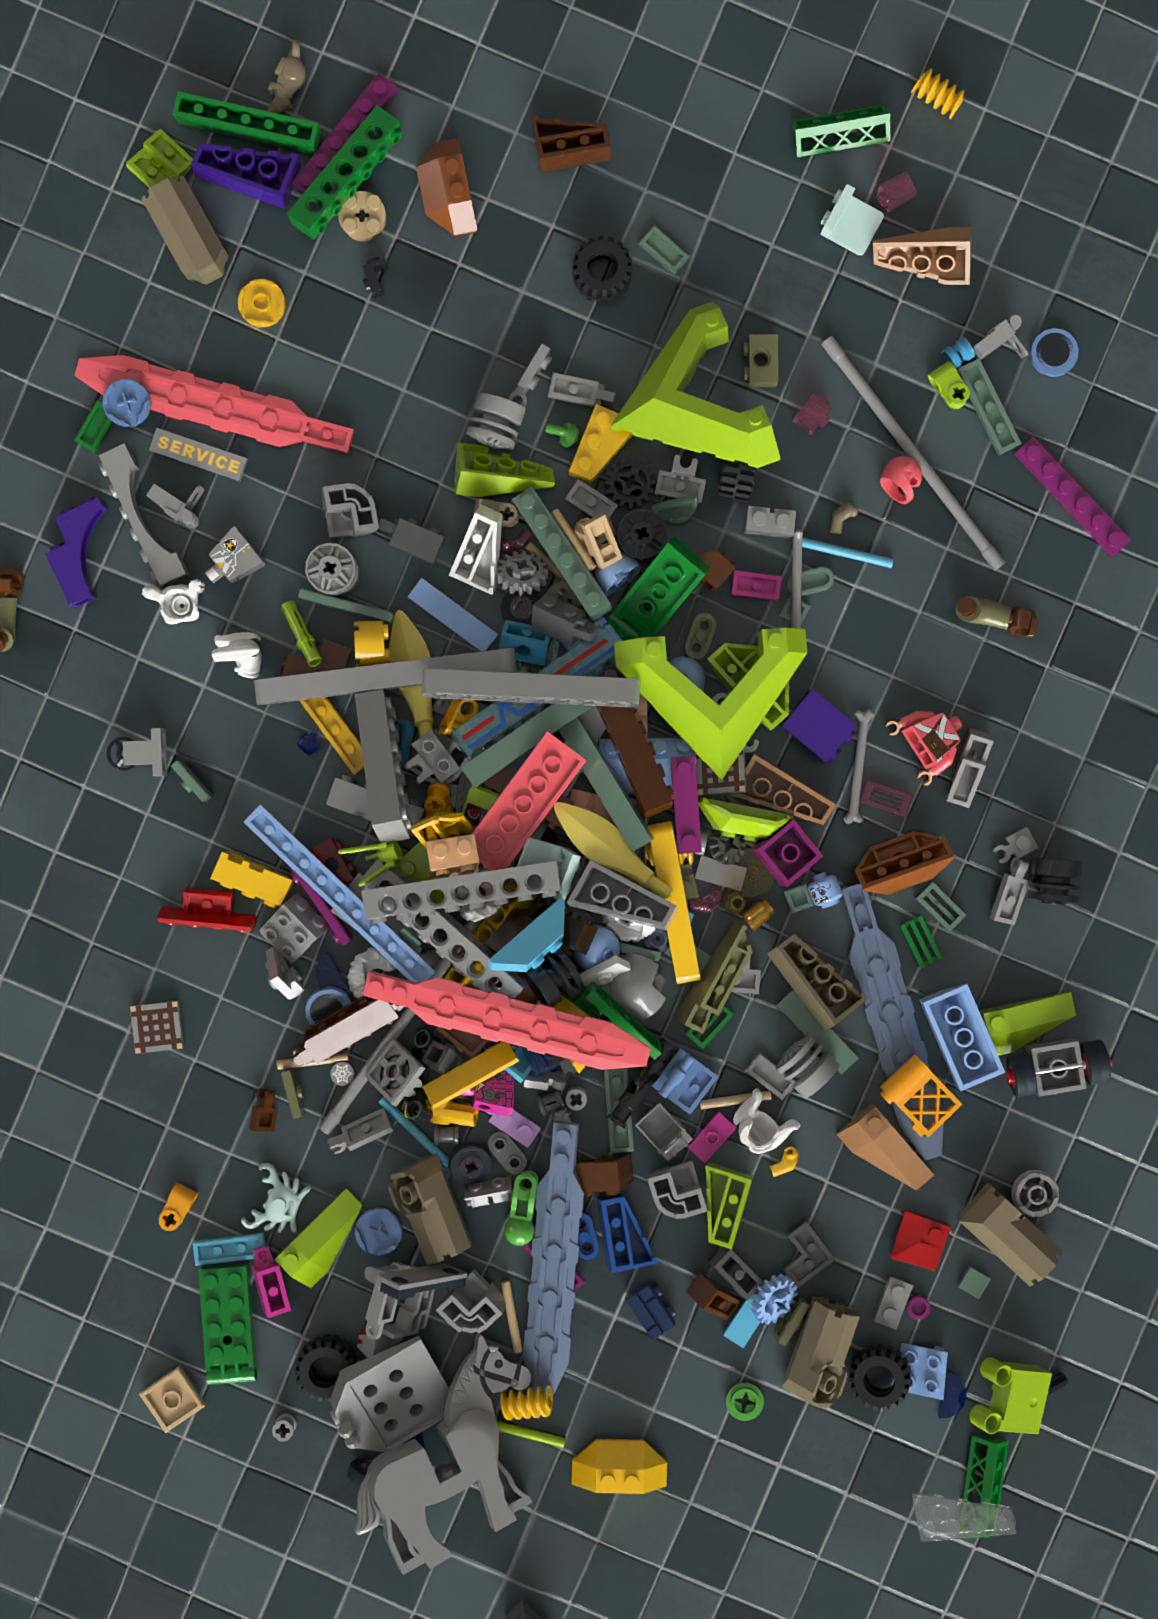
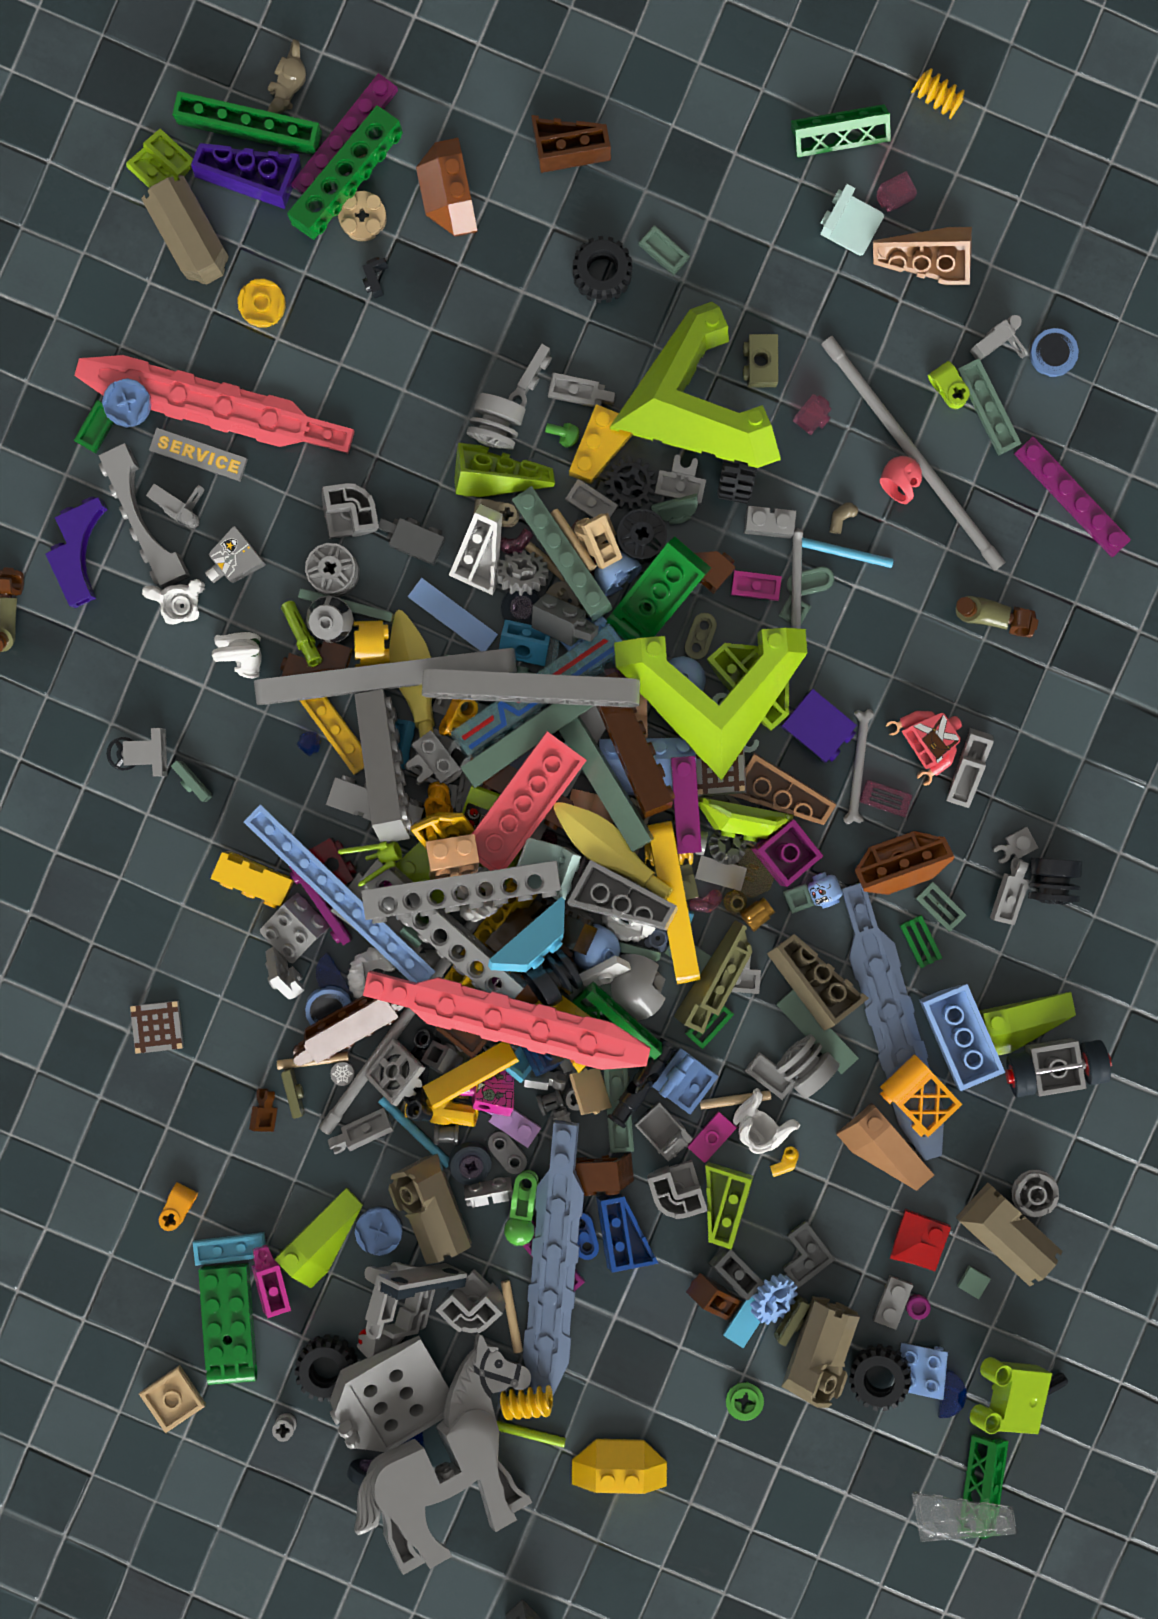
red bracket [157,888,256,932] -> none
light aqua animal [241,1163,311,1233] -> none
dark blue brick [625,1280,677,1340] -> none
dark azure wheel [942,337,975,369] -> none
none -> light grey cone [306,596,354,643]
none -> tan piece [569,1068,612,1115]

